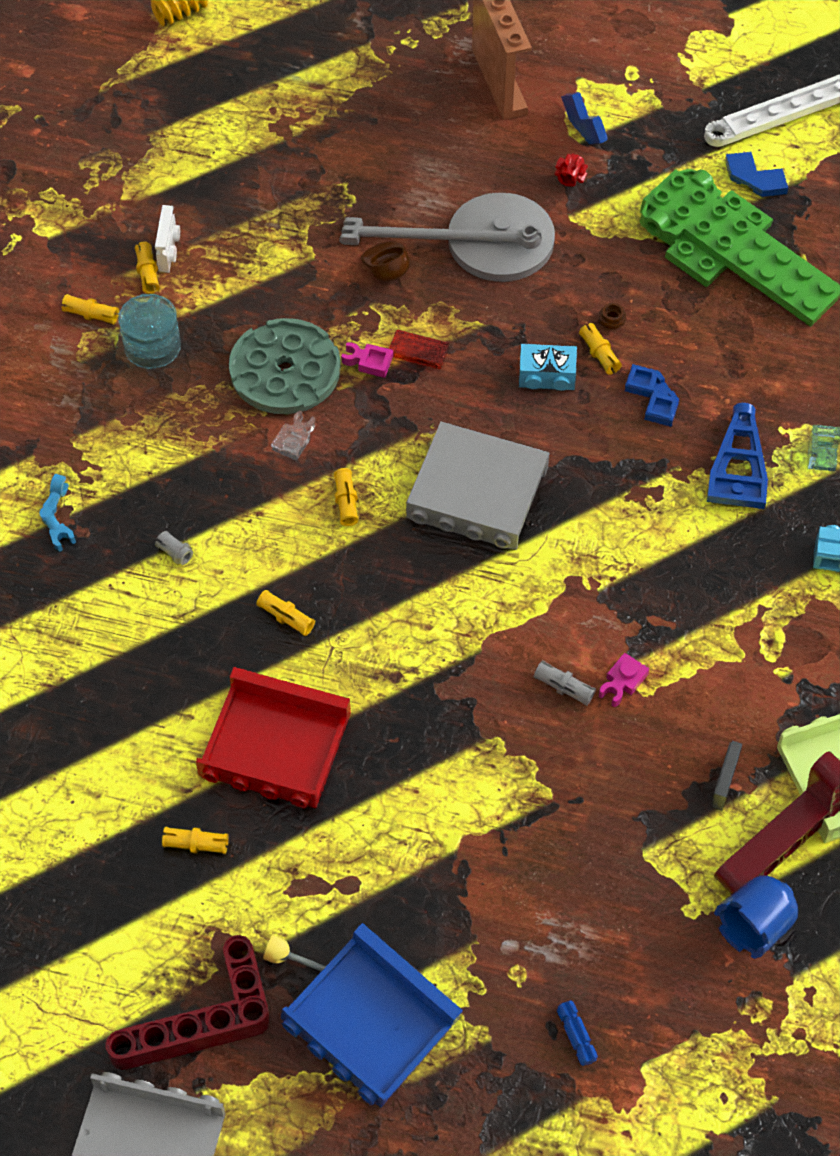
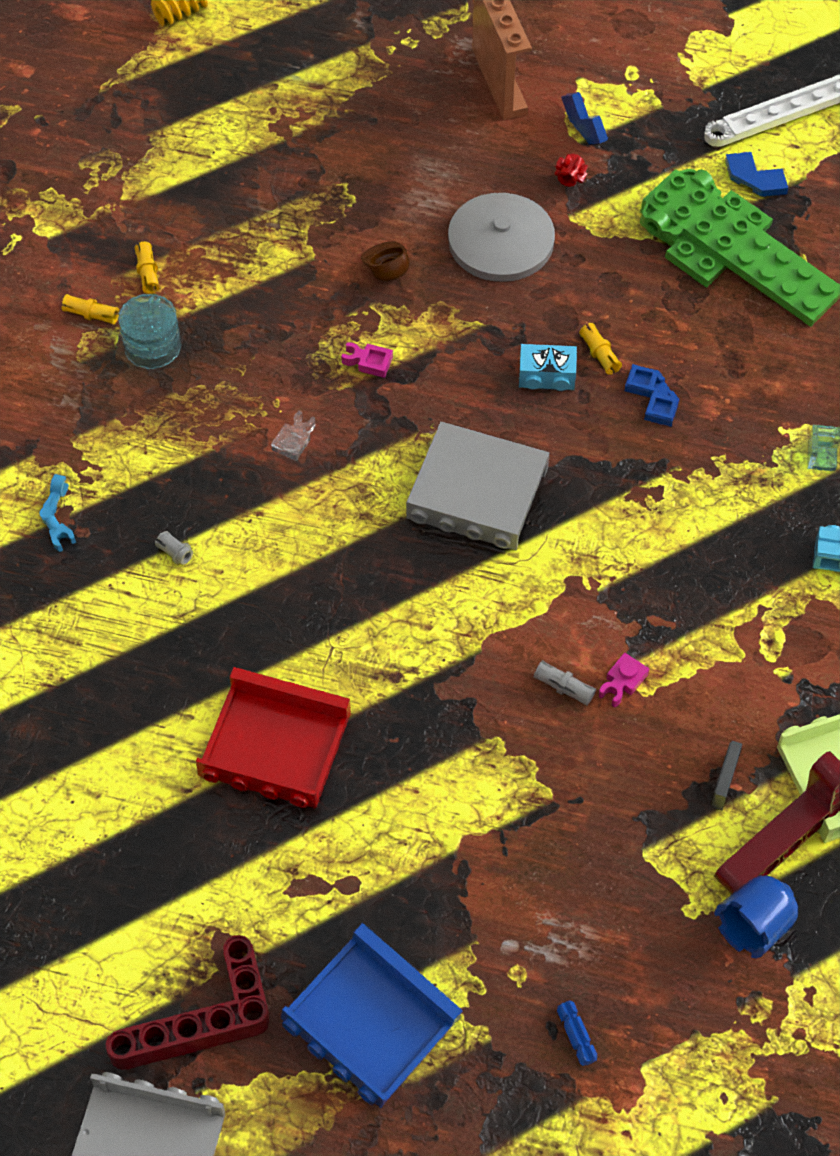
white plate [155,205,180,273] -> none
yellow pin [162,827,229,854] -> none
sand green plate [229,318,341,415] -> none
yellow pin [256,590,315,636] -> none
light yellow hinge [263,935,326,972] -> none
yellow pin [334,468,359,526] -> none
light grey hinge [339,217,542,249] -> none
clear red tile [389,329,449,370] -> none
reddish brown plate [599,303,626,329] -> none
blue plate [707,403,768,509] -> none

